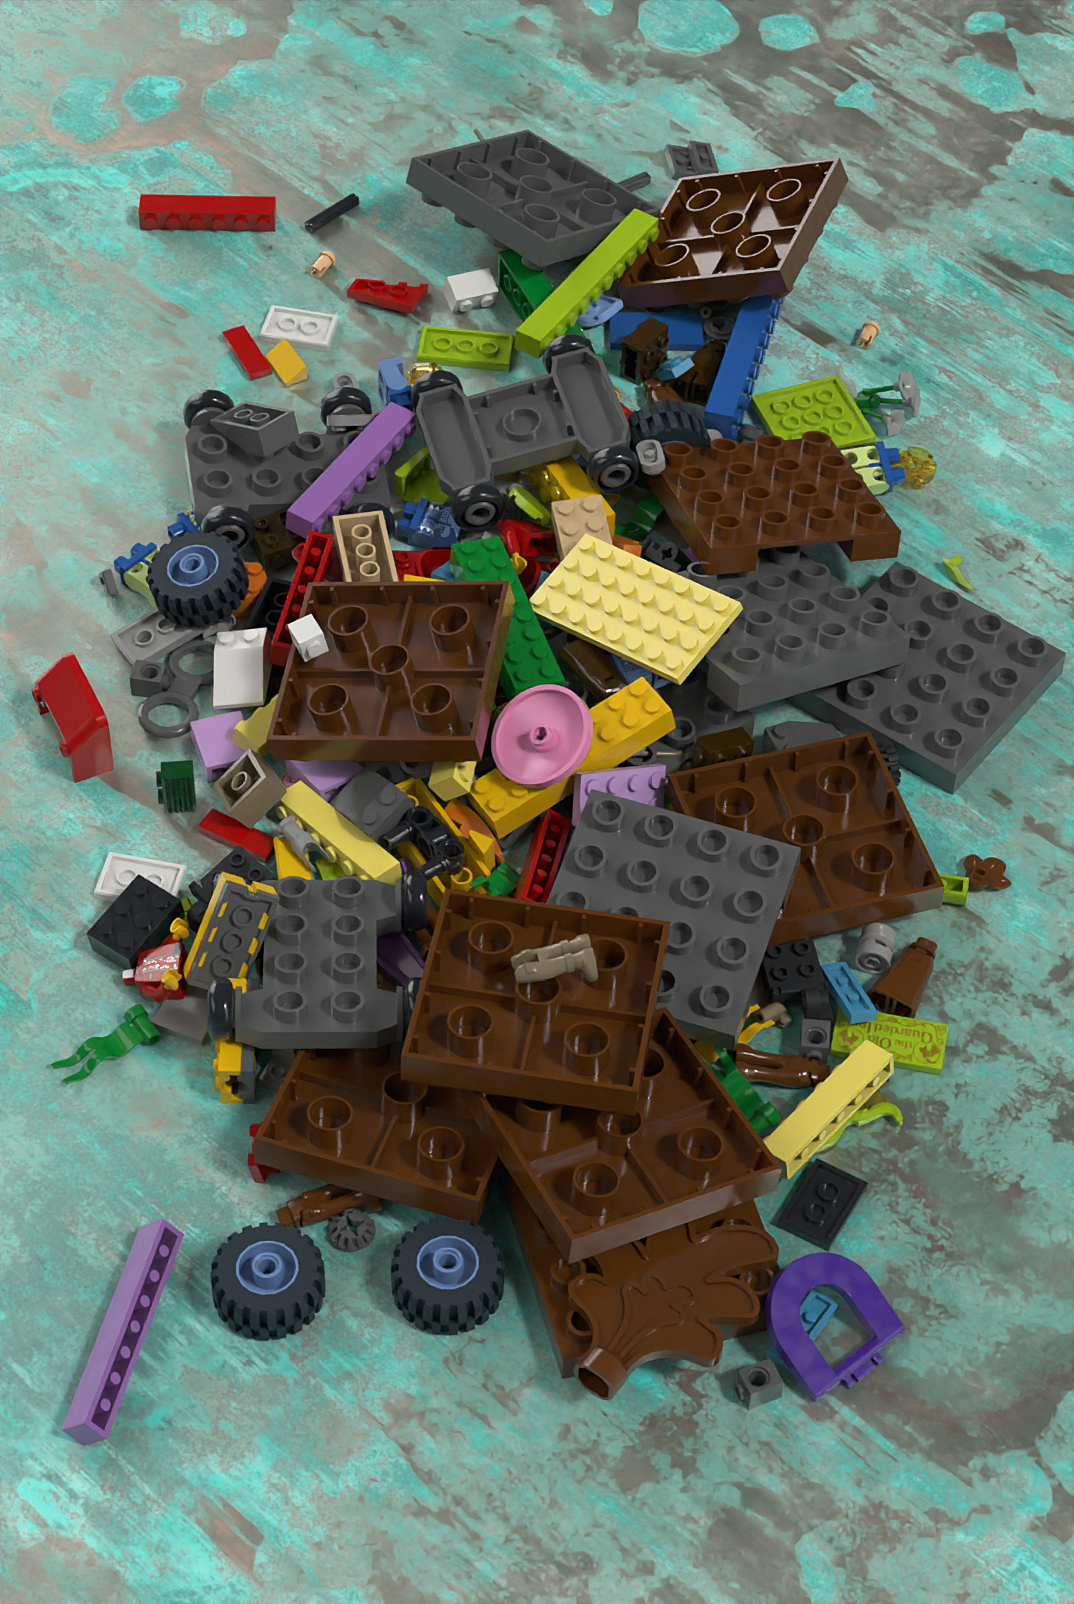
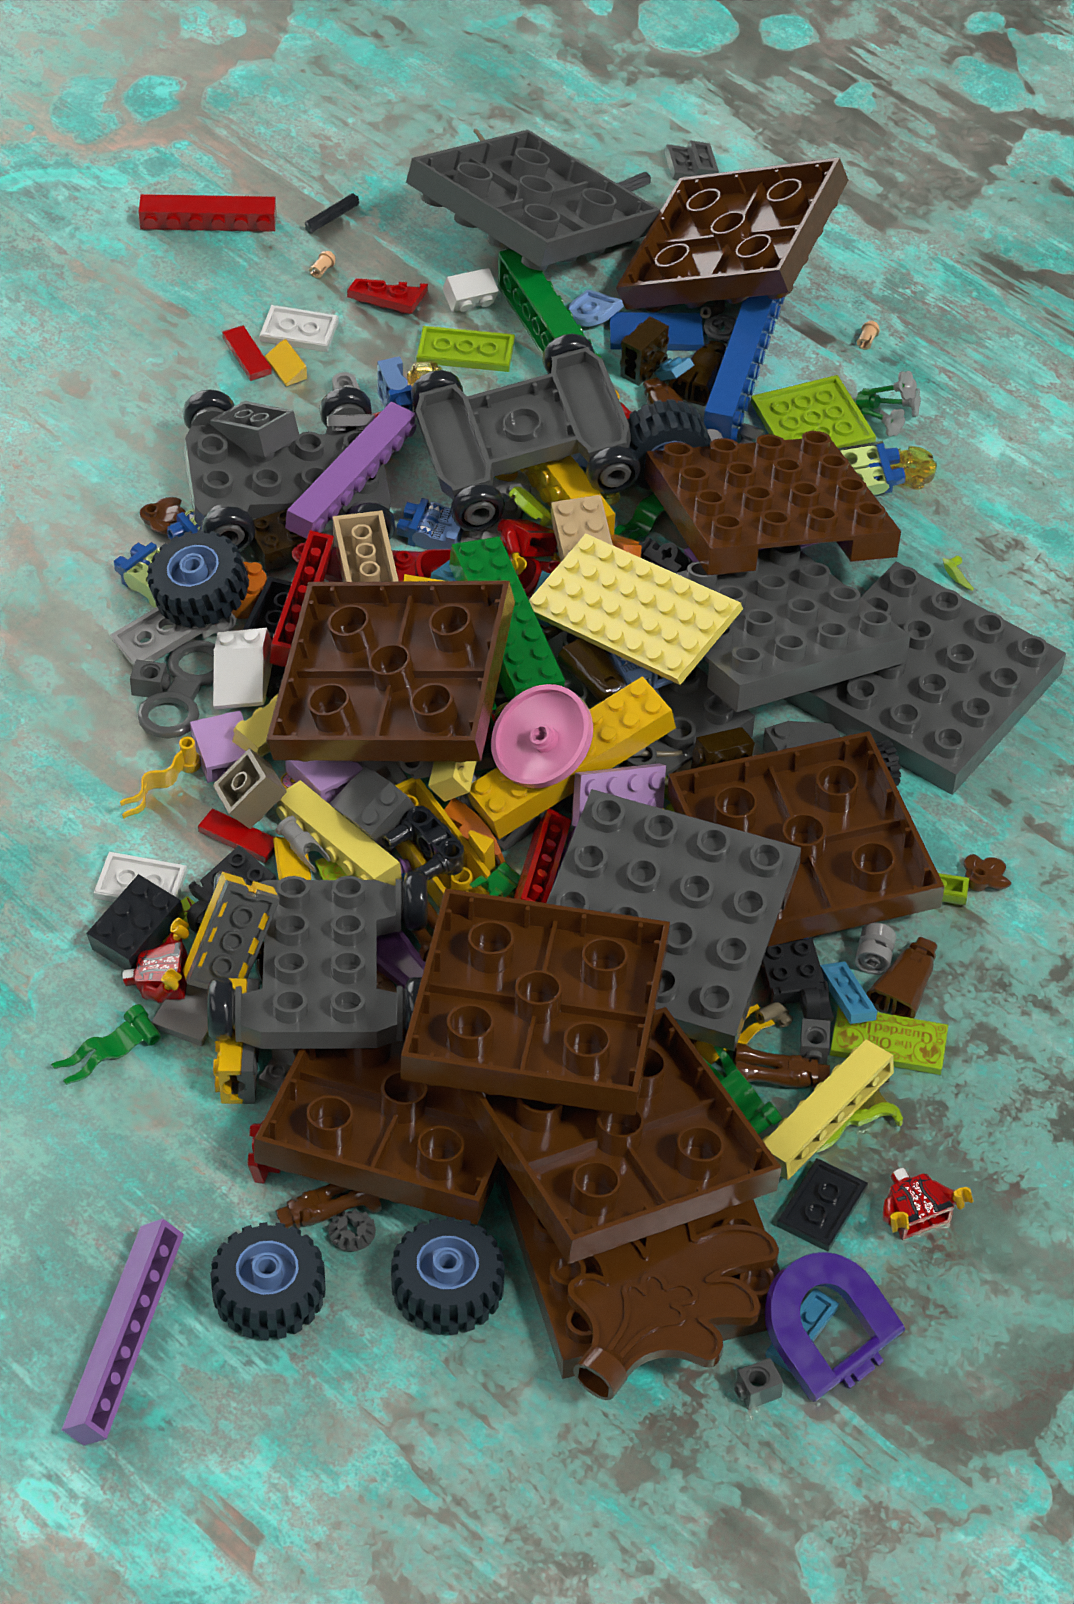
red windscreen [31,652,114,783] -> none
dark grey tile [98,569,119,595] -> none
dark green brick [156,760,197,814] -> none
white brick [288,614,329,662] -> none
lime bracket [393,446,451,506] -> none
dark blue tile [431,528,458,549] -> none
dark tan piece [510,934,598,983] -> none
lime brick [514,209,659,360] -> none
light grey plate [636,440,666,475] -> none
none -> yellow flag [120,736,201,819]
none -> reddish brown plate [140,497,186,534]
none -> torso [882,1168,974,1240]

